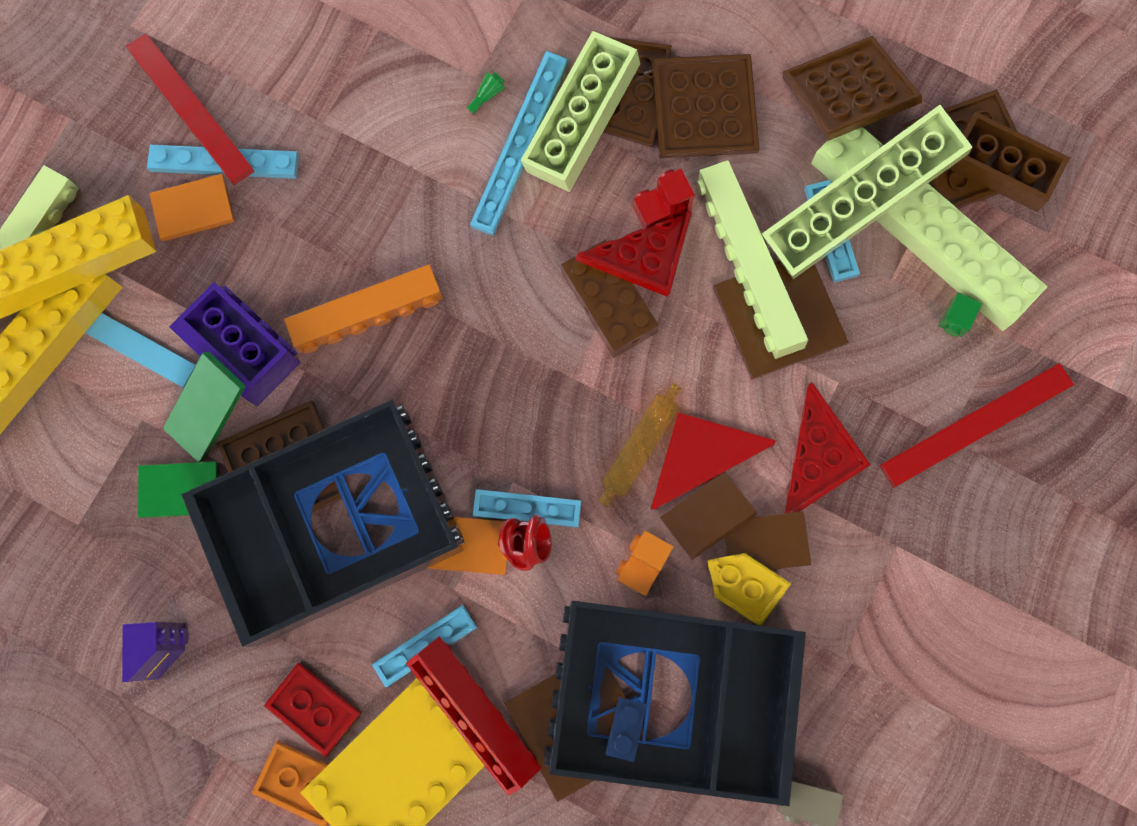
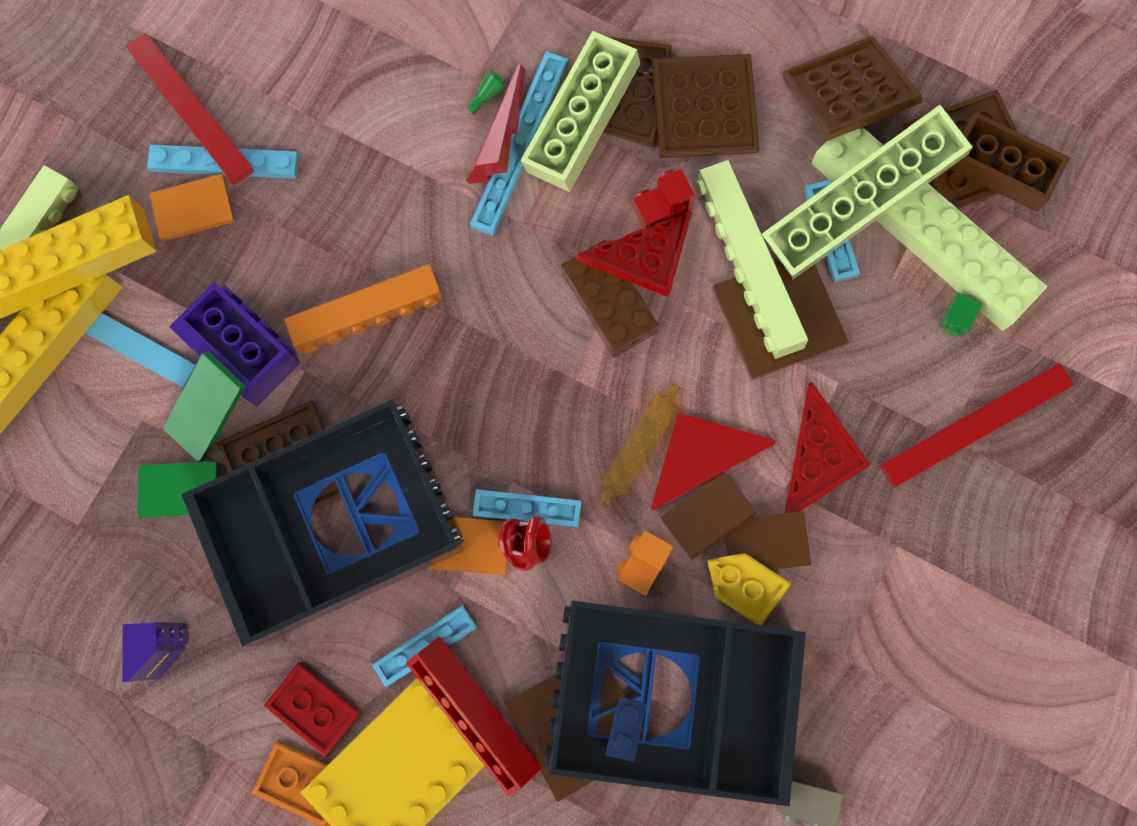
none -> red wedge [466,64,525,184]

